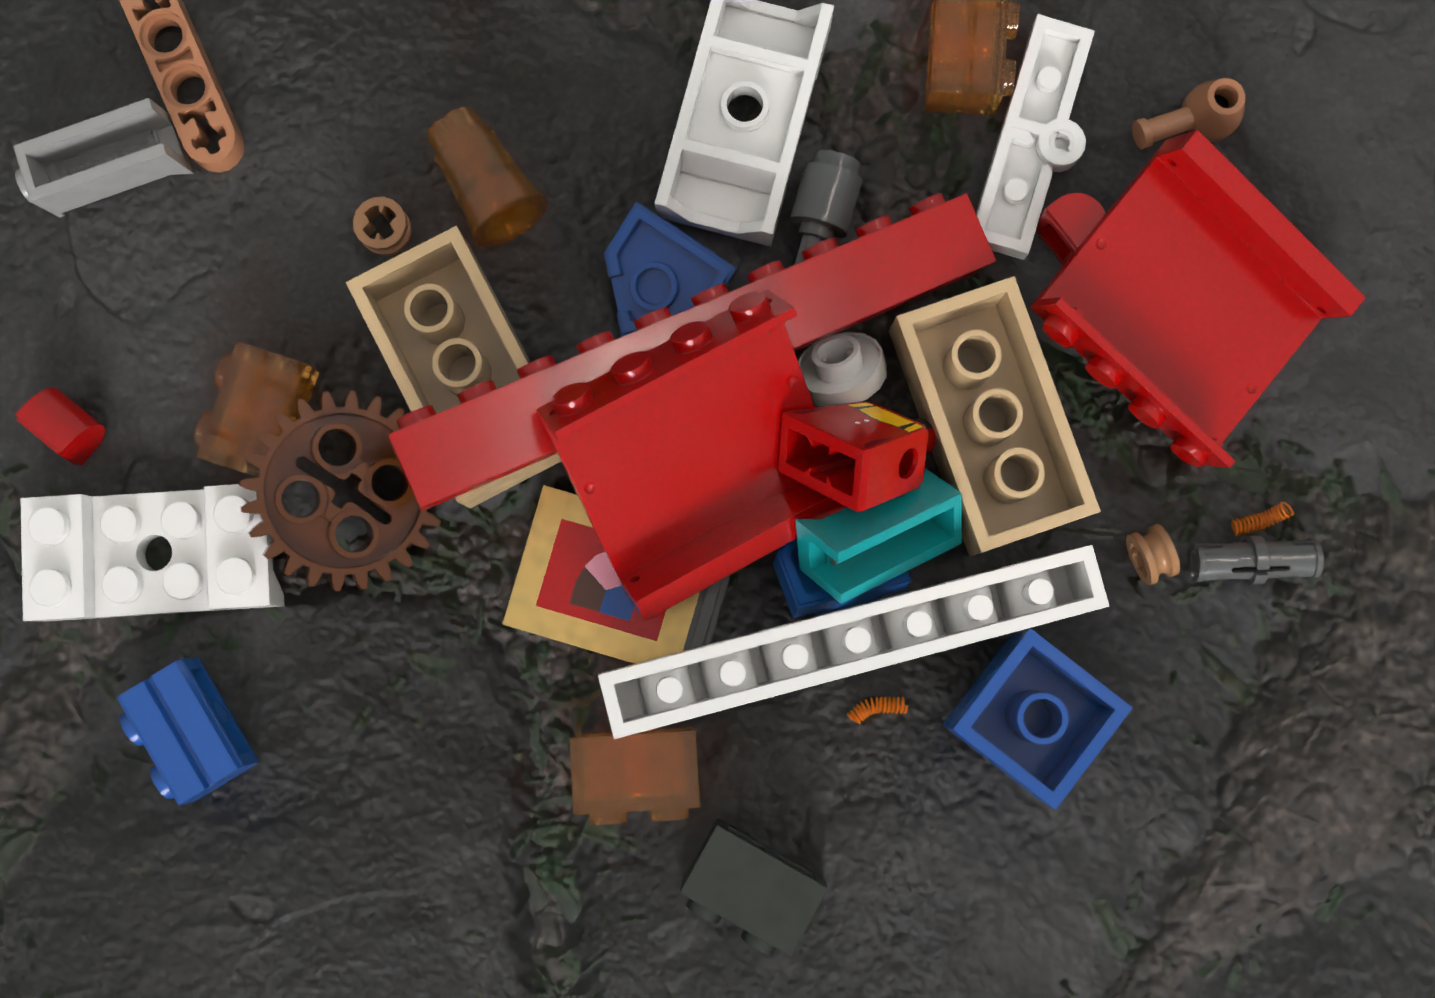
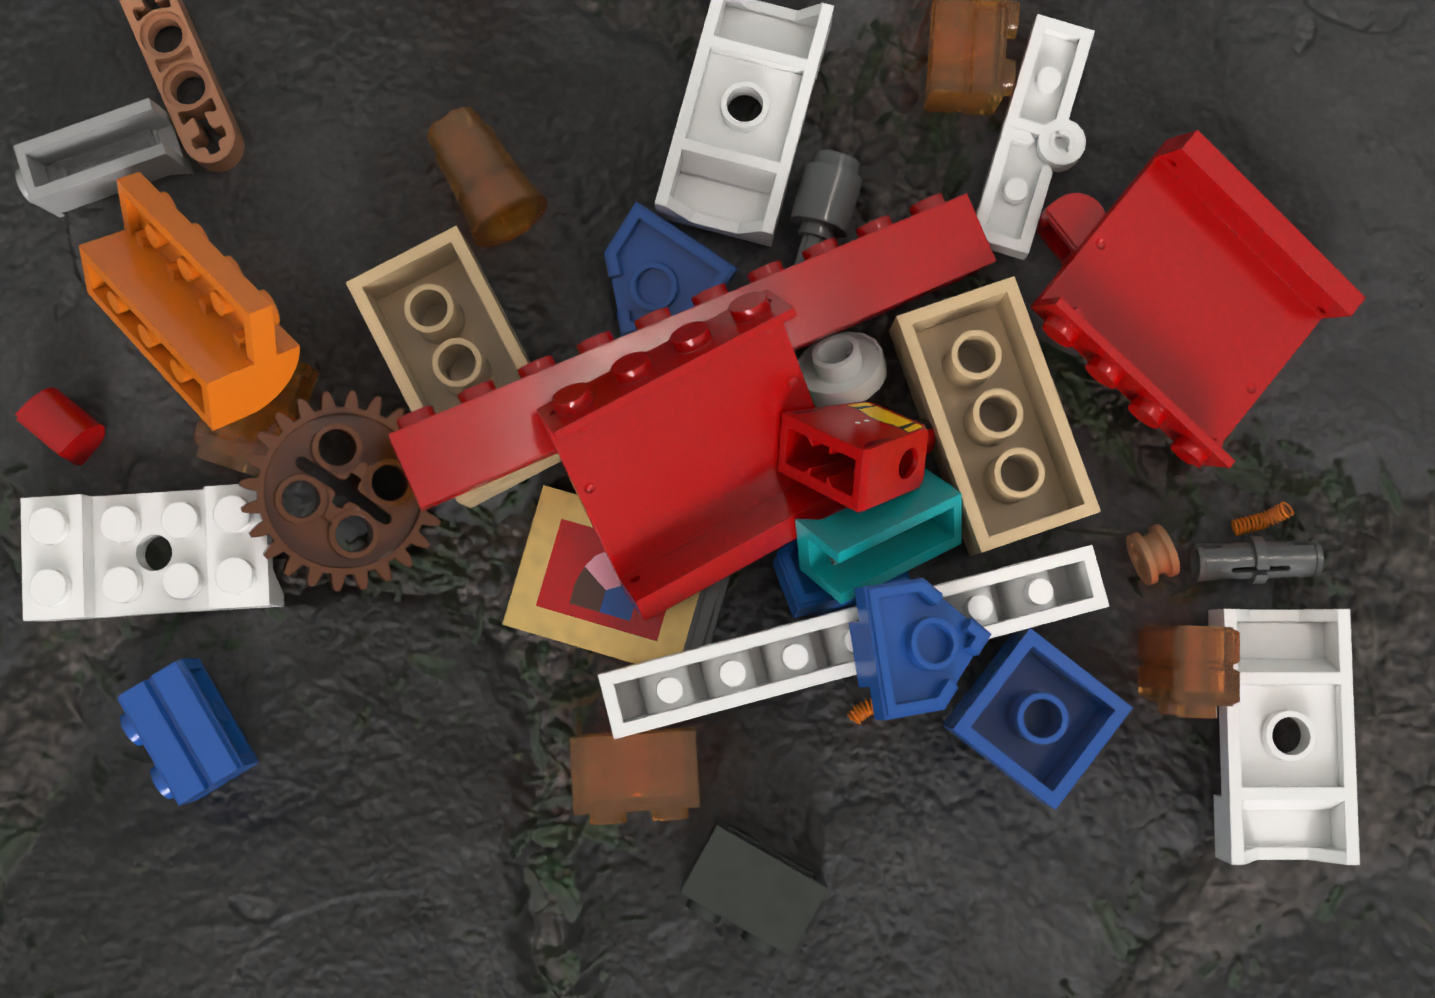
medium nougat bush [353,196,412,256] -> none
nougat bar [1132,78,1245,150] -> none
none -> orange brick [78,172,300,431]
none -> blue plate [849,578,991,720]
none -> clear orange brick [1138,625,1240,718]
none -> white piece [1208,609,1360,865]

